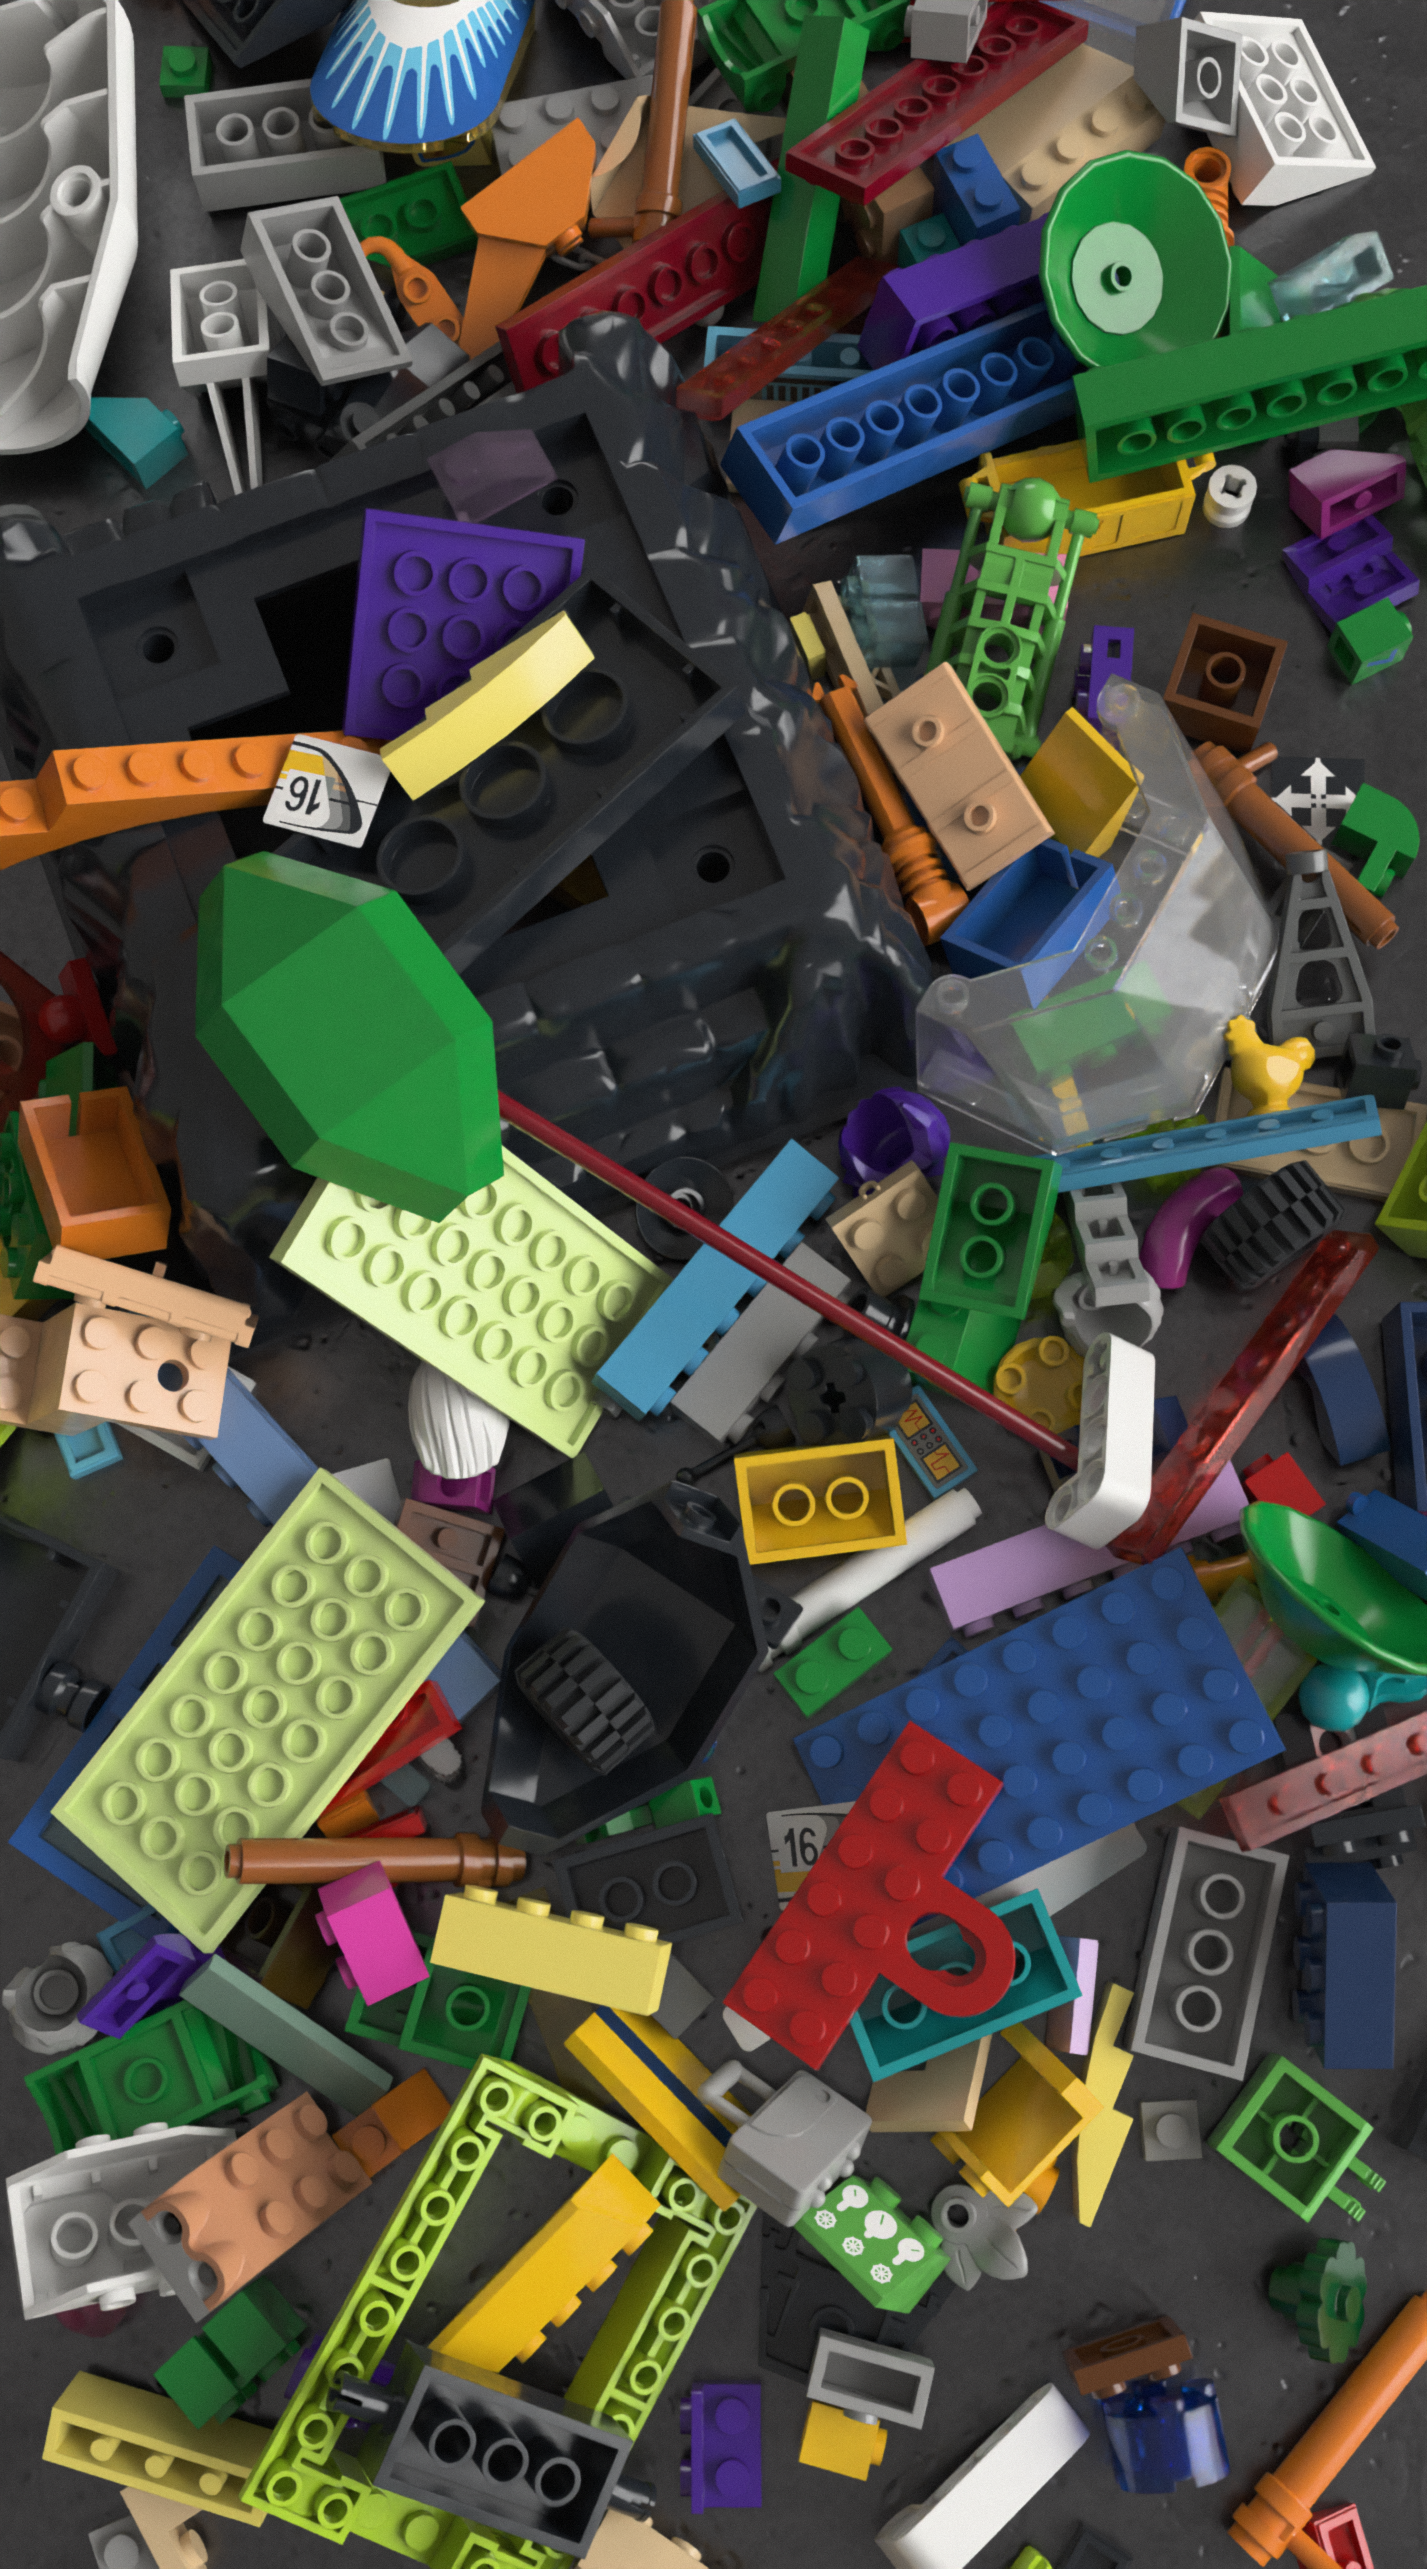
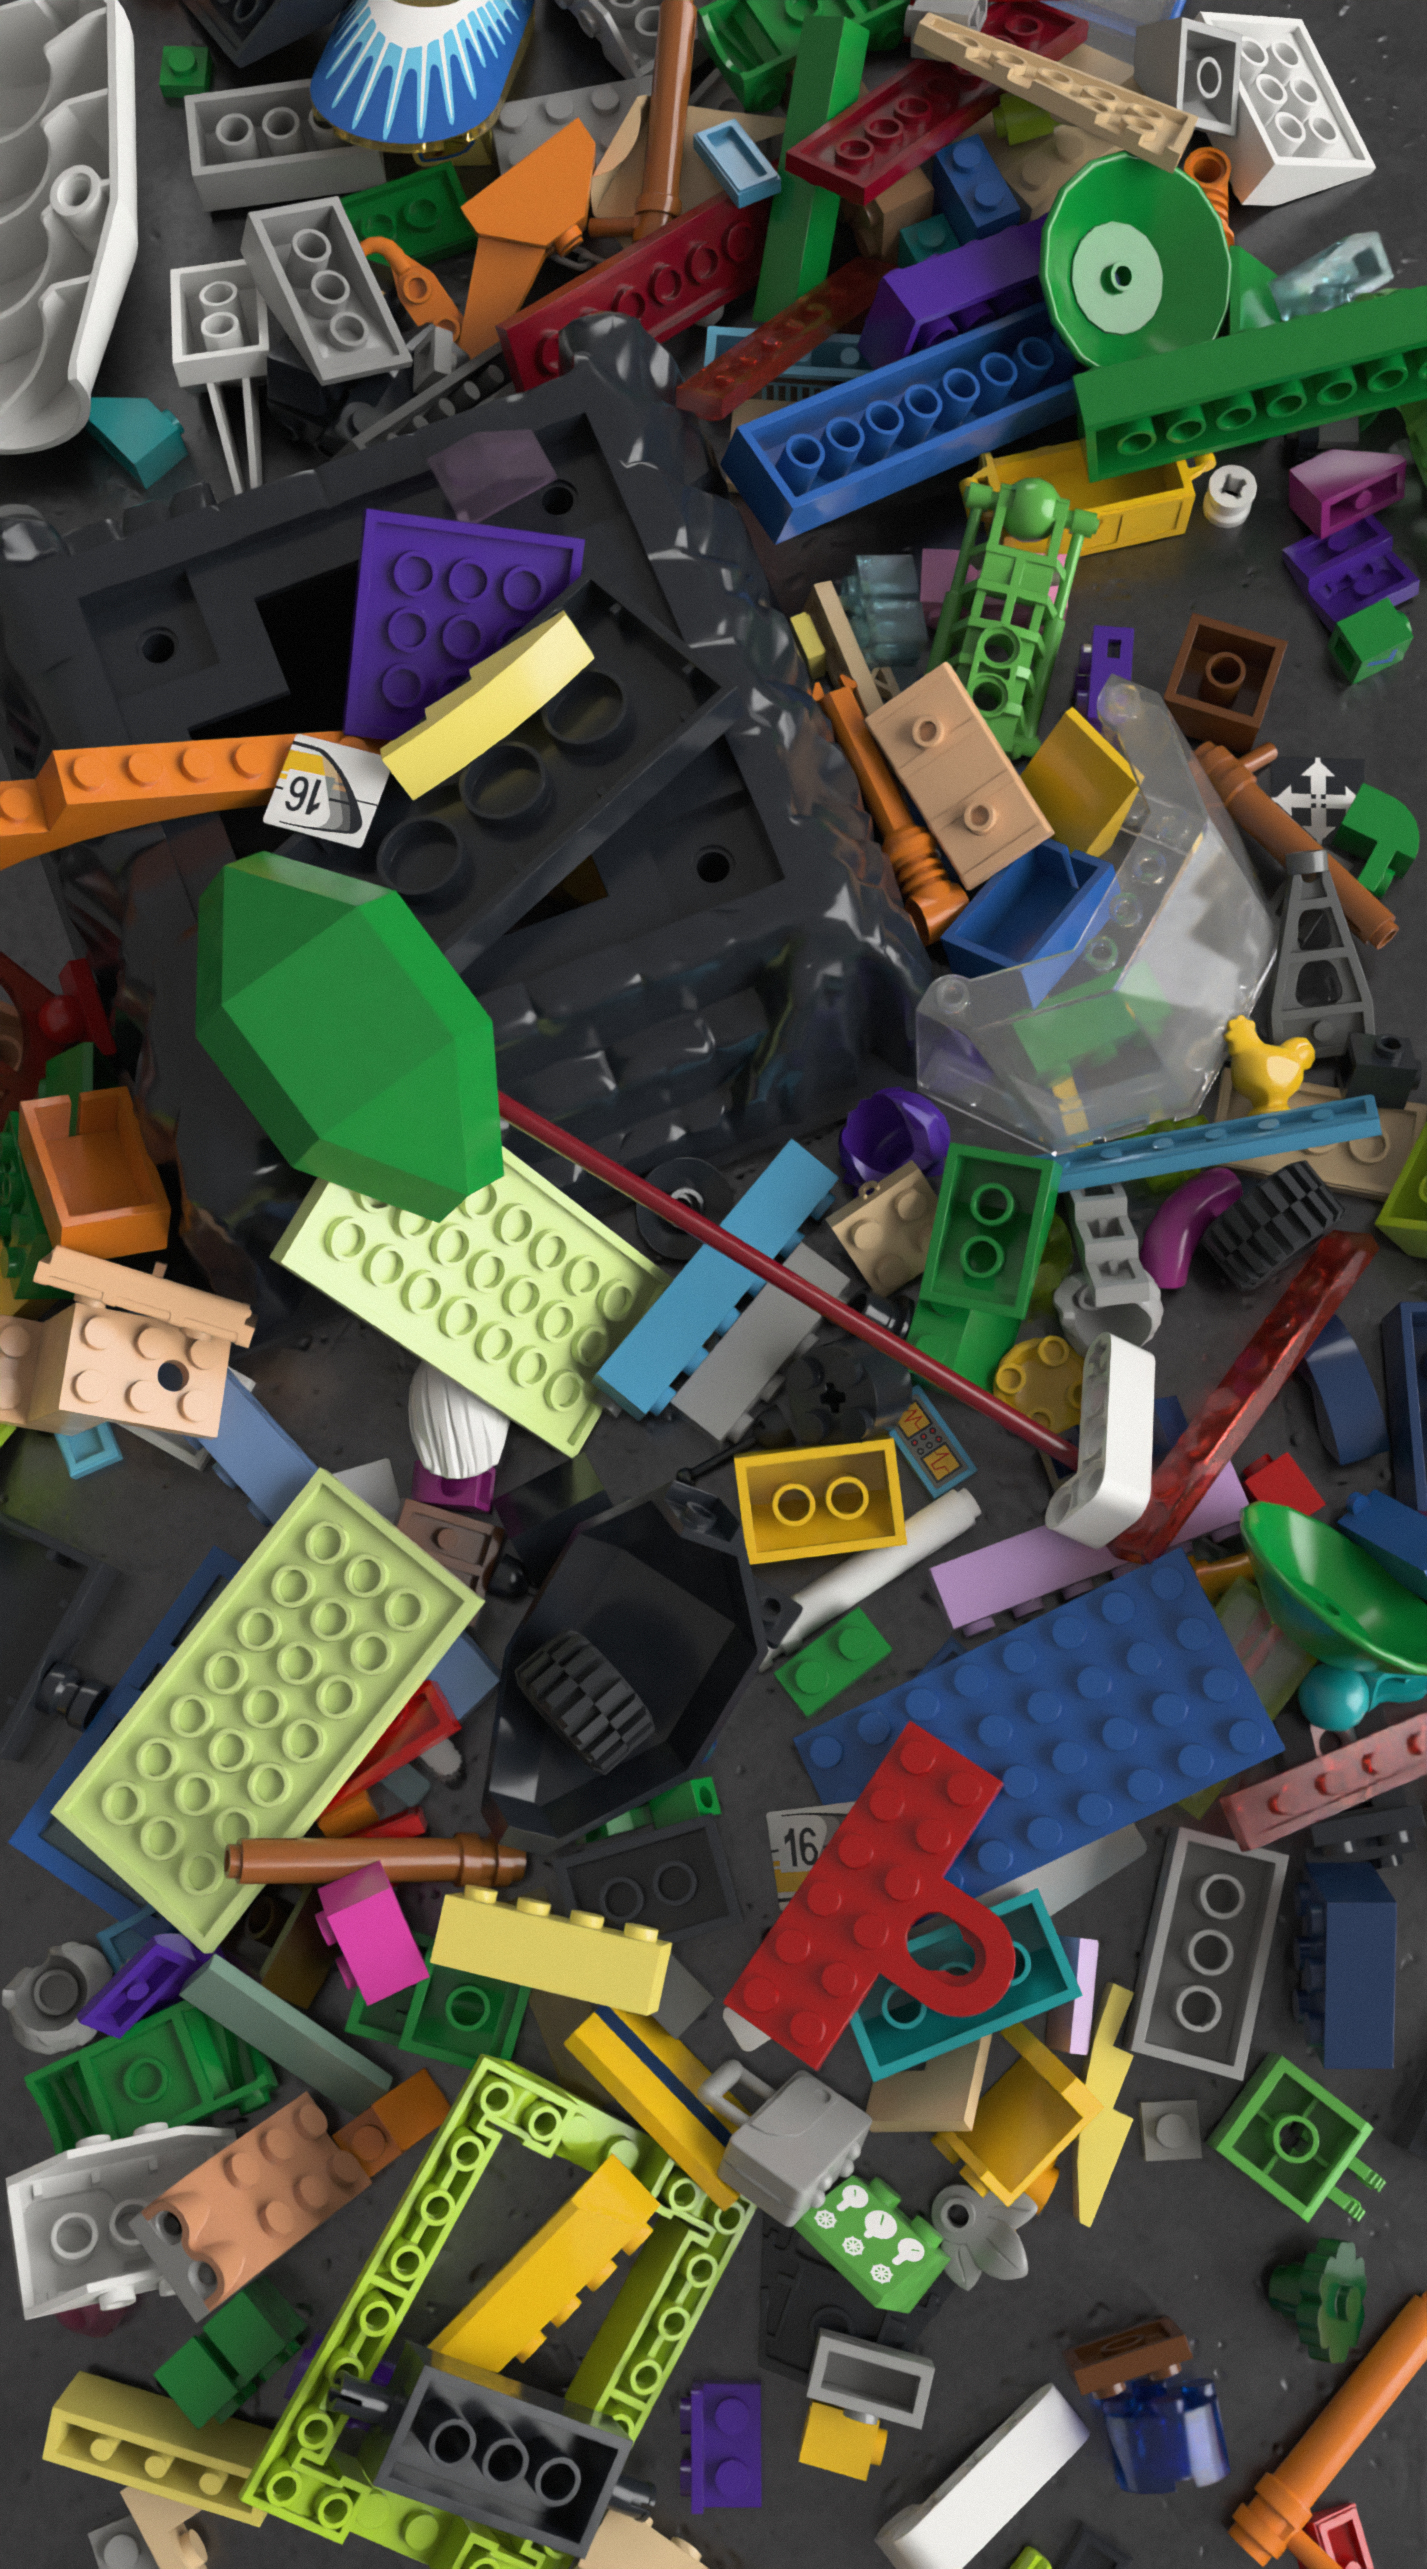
none -> light grey plate [413,326,457,394]
none -> tan wing [913,12,1199,174]
none -> lime brick [992,92,1063,146]

